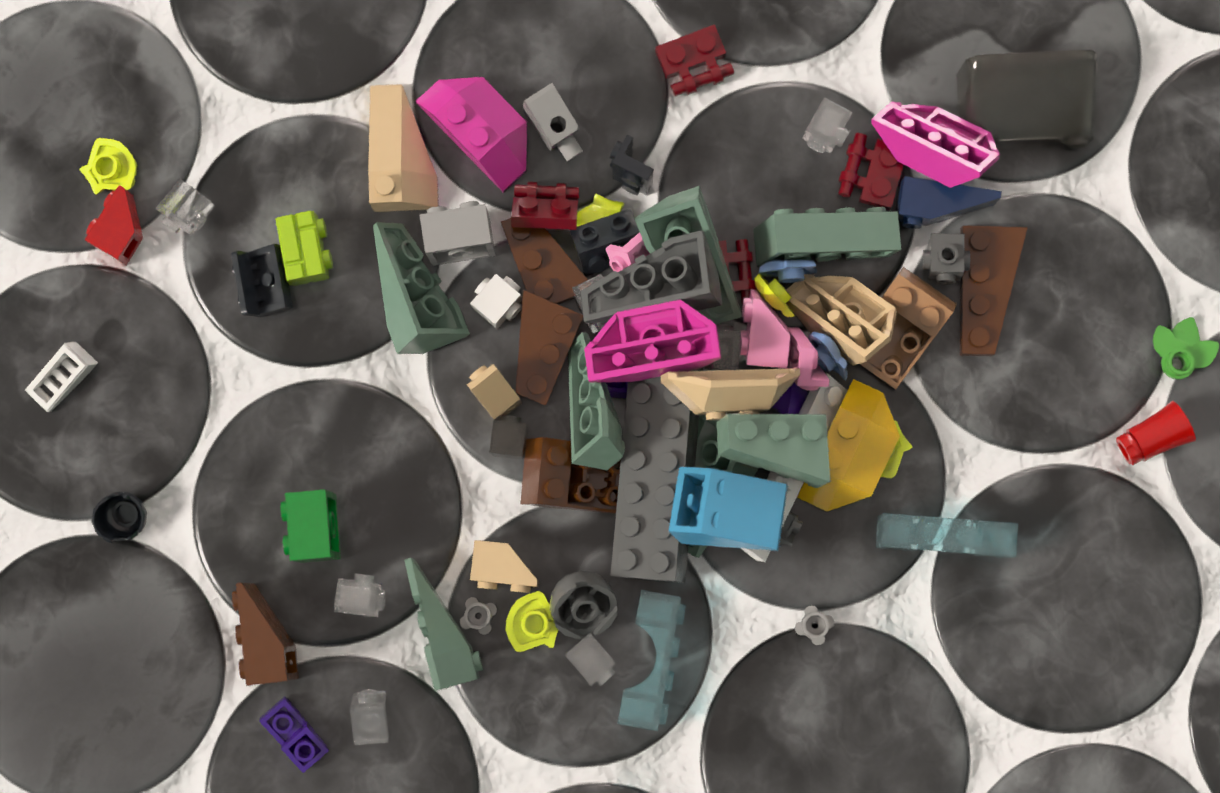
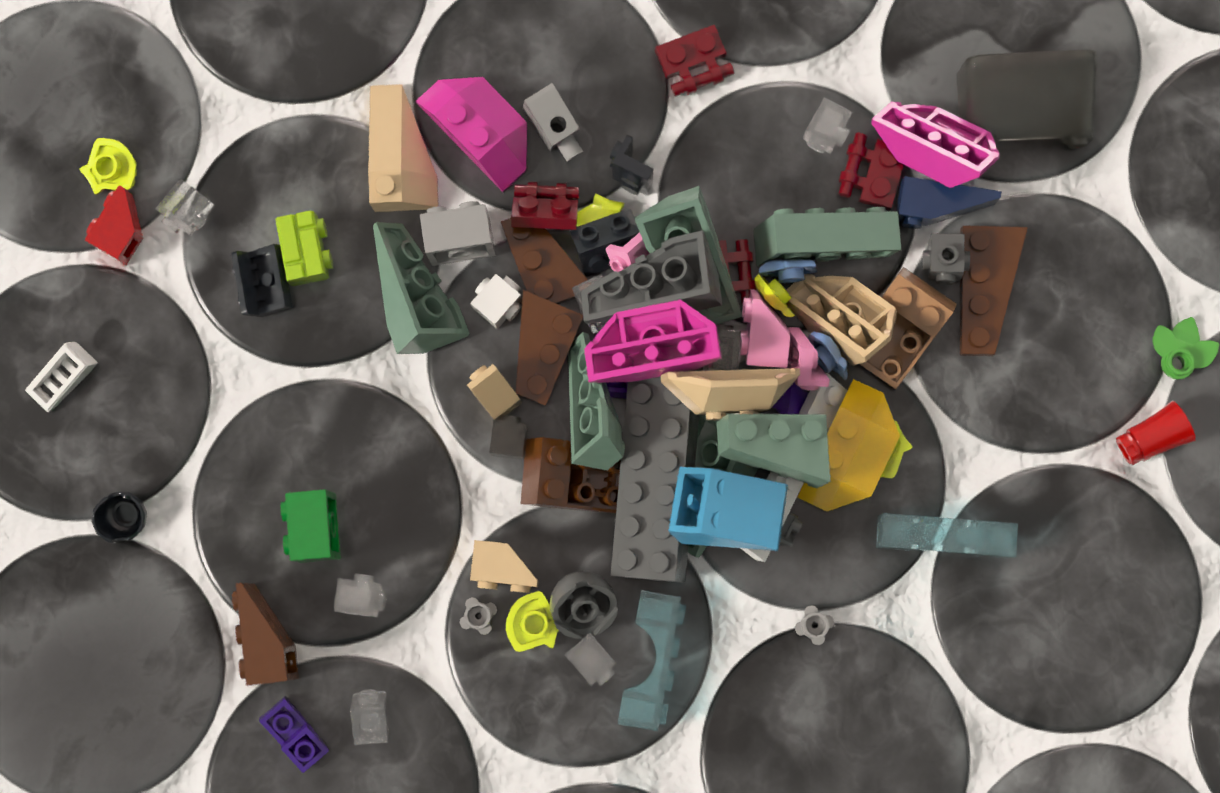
sand green wedge [404,558,483,691] -> none

